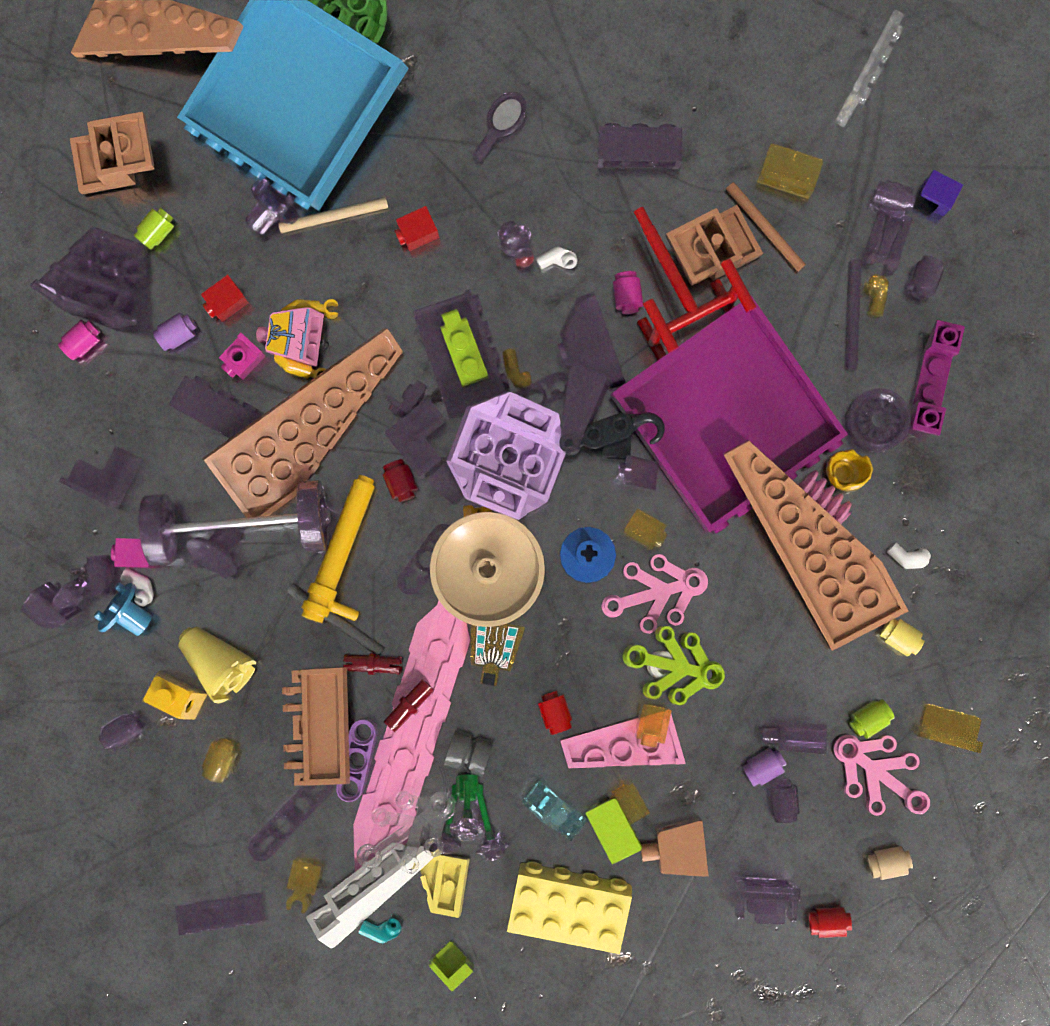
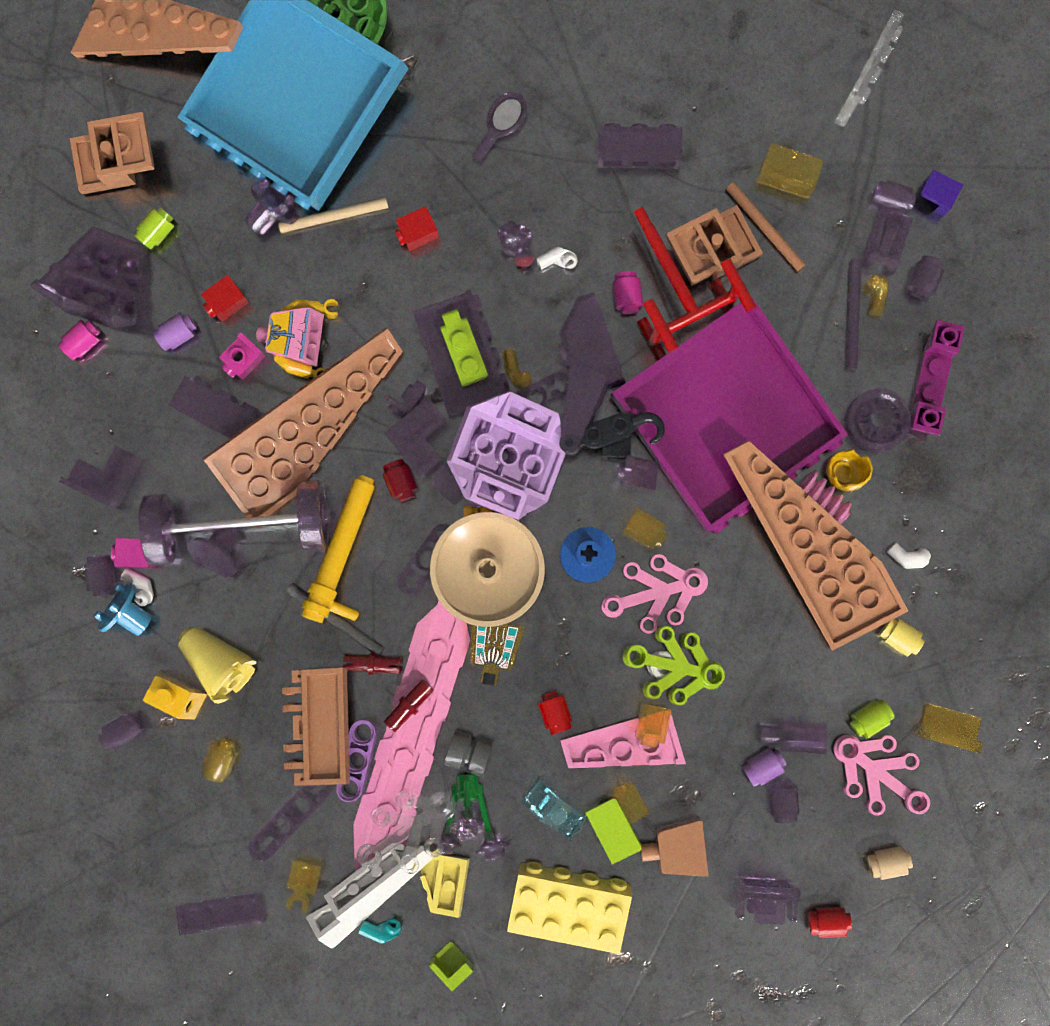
clear purple brick [20,577,87,629] -> none

